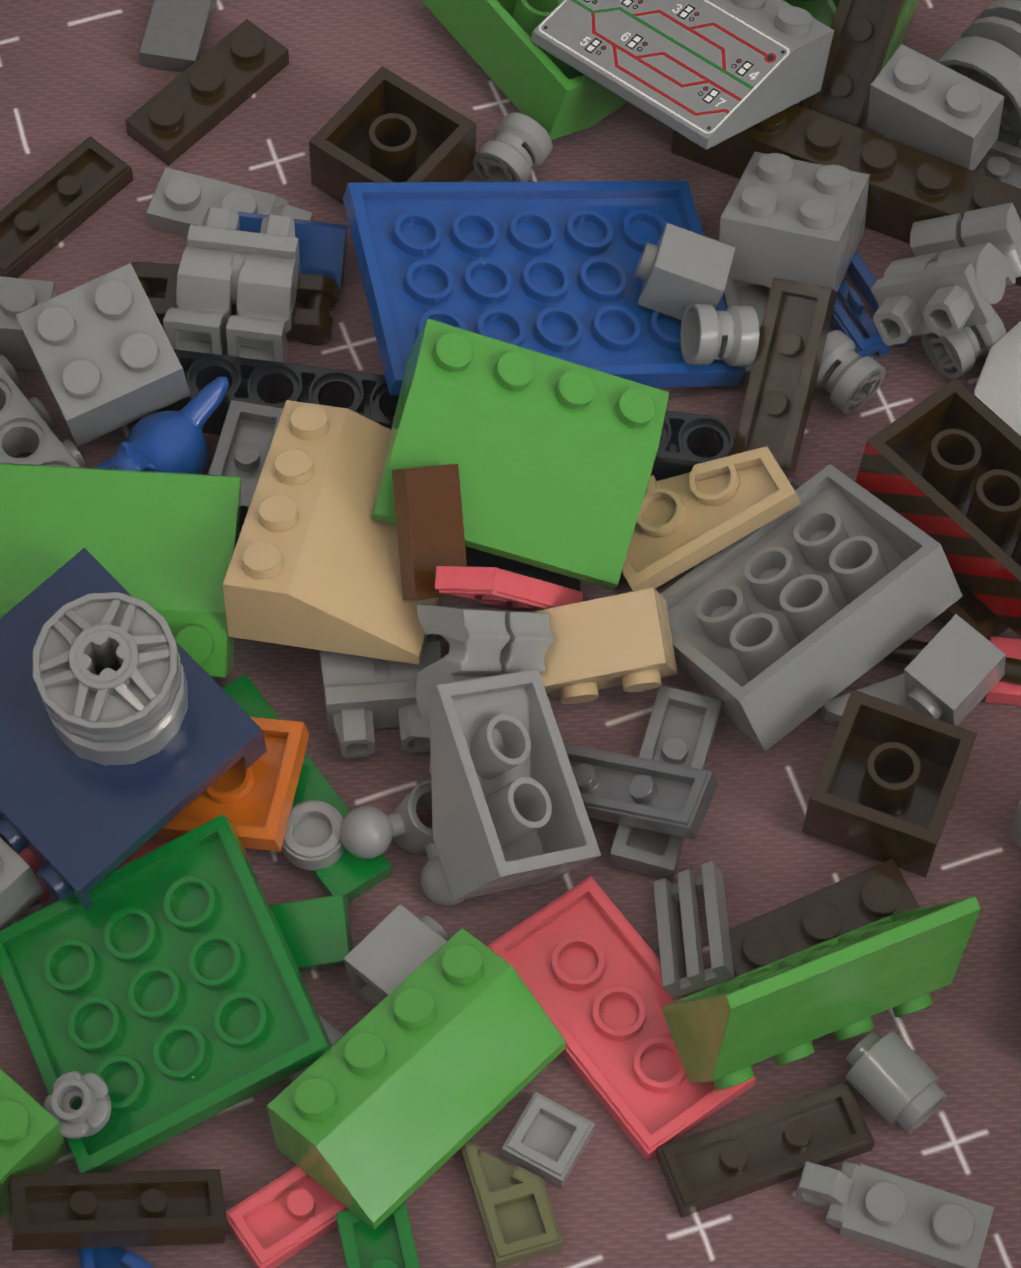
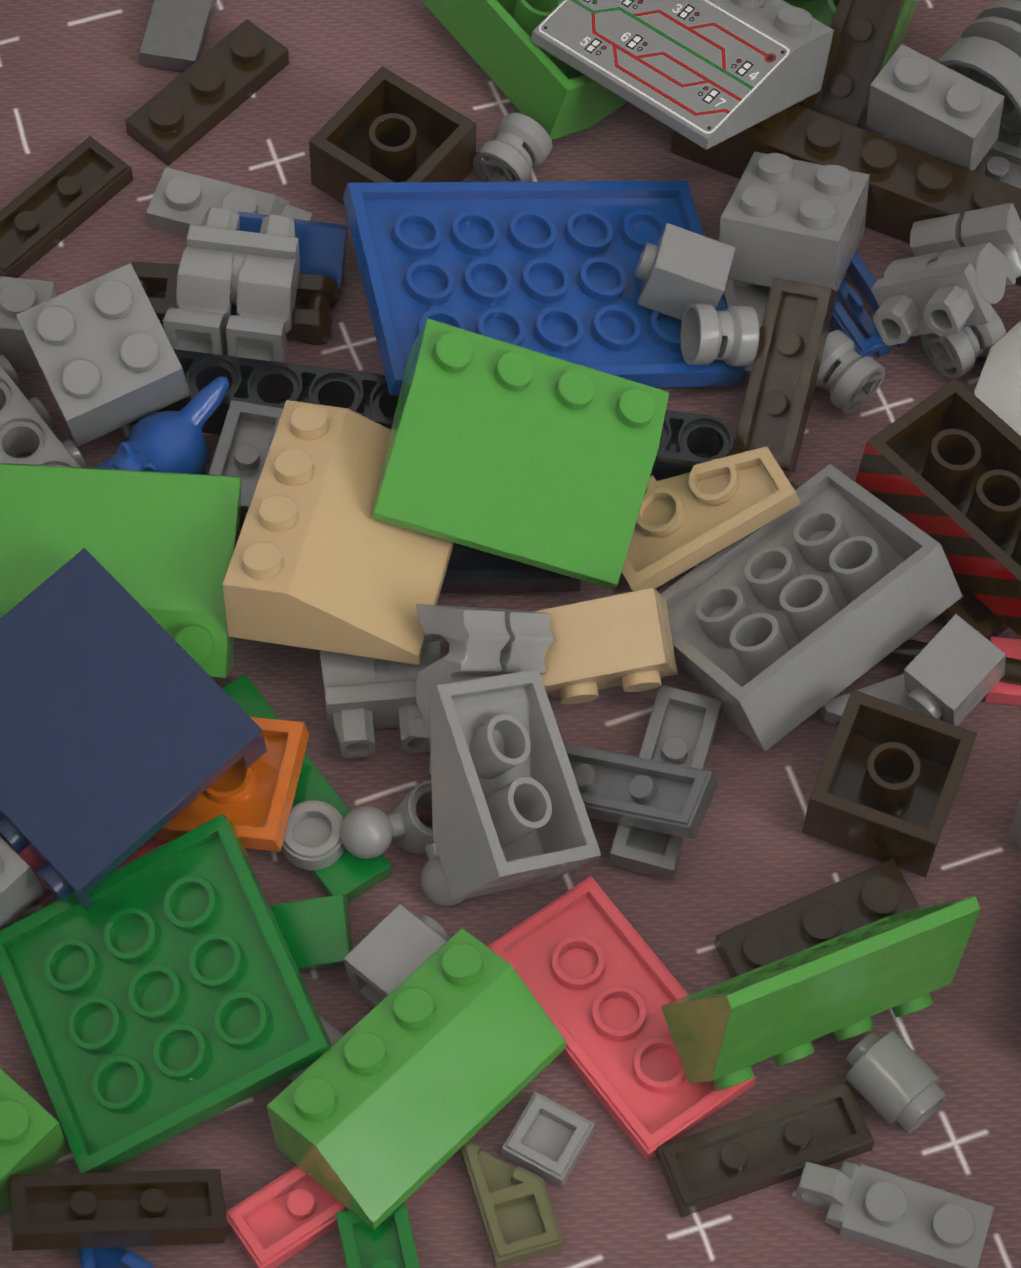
light grey wheel [33,592,188,766] -> none
light grey plate [44,1071,112,1139] -> none
reddish brown tile [392,464,467,600] -> none
coral tile [435,566,583,612] -> none
light grey tile [653,860,734,999] -> none

